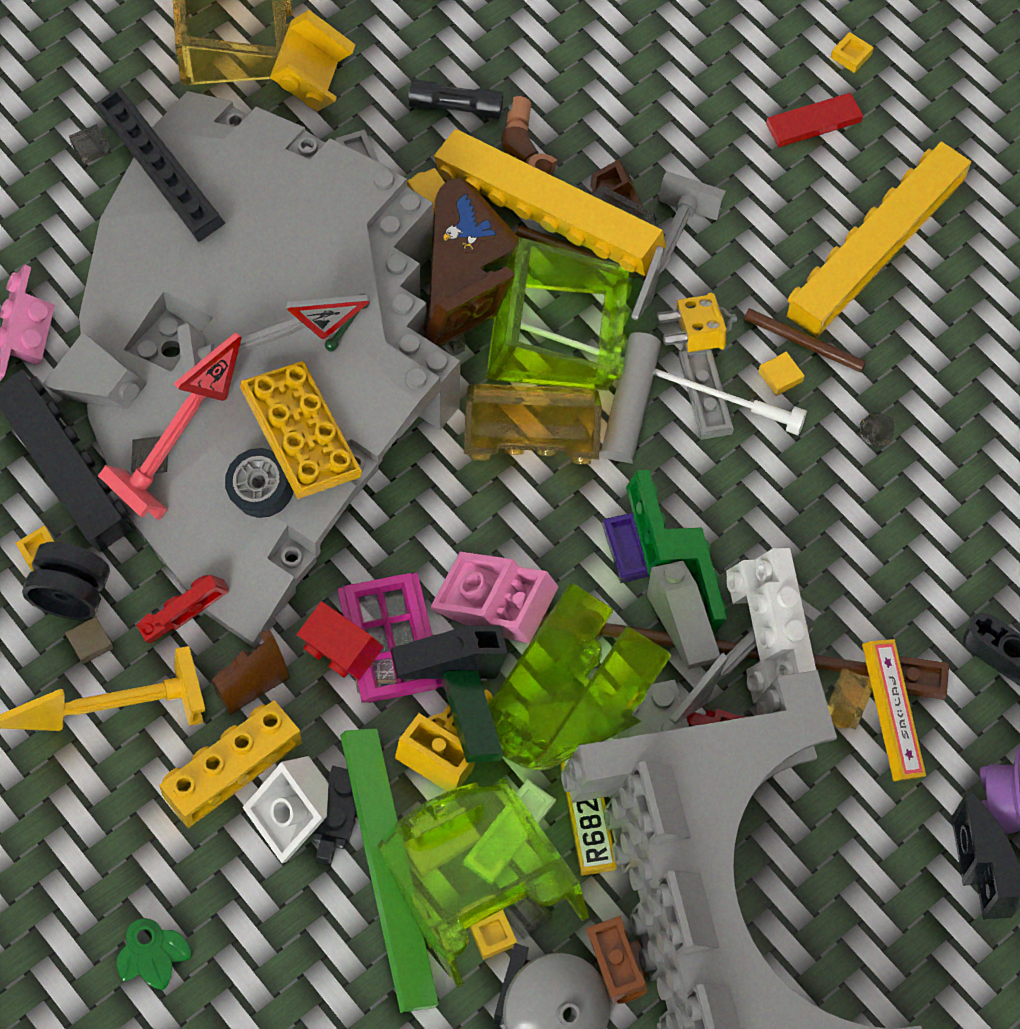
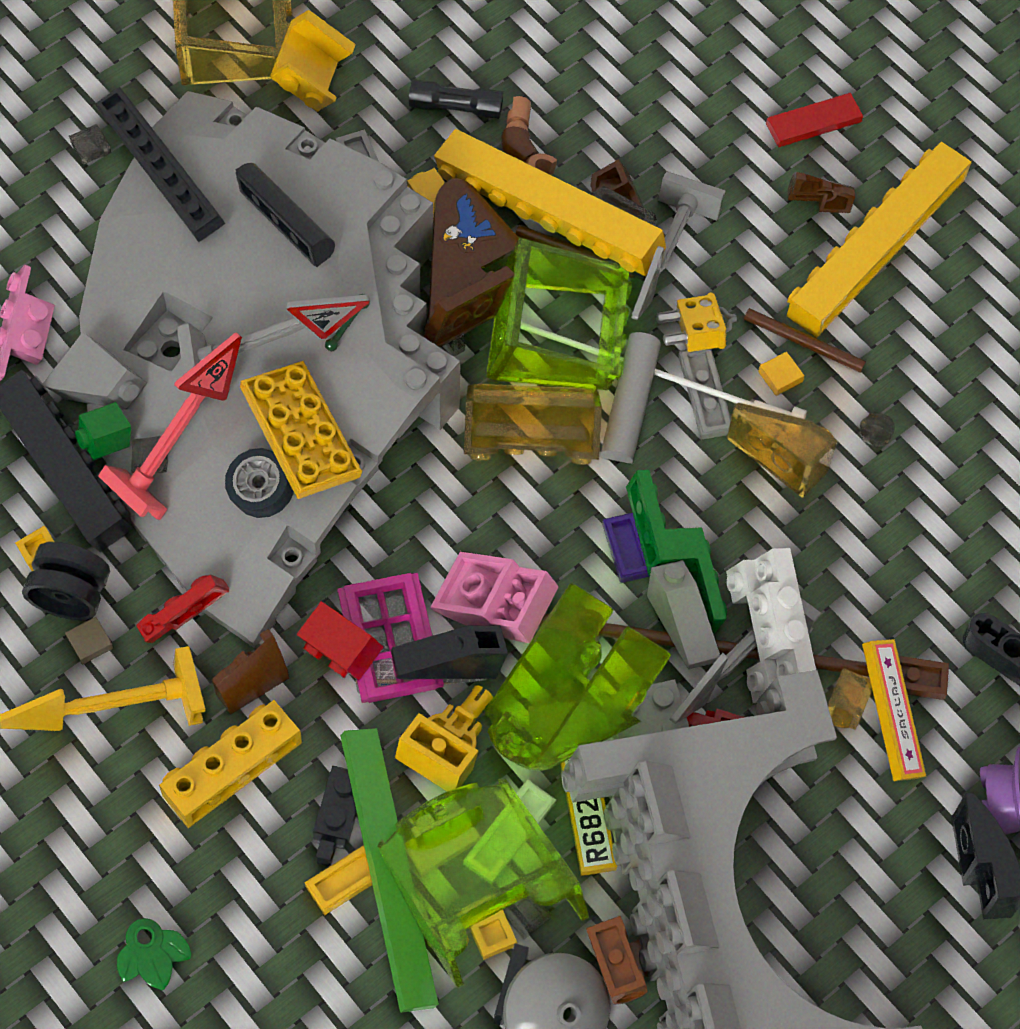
white slope [242,756,329,863] -> none
dark green tile [442,670,503,763] -> none
yellow tile [830,32,874,73] -> none
none -> green brick [75,402,131,460]
none -> black brick [235,163,335,267]
none -> yellow tile [304,845,372,916]
none -> clear yellow slope [727,402,838,498]
none -> reddish brown slope [788,172,855,213]

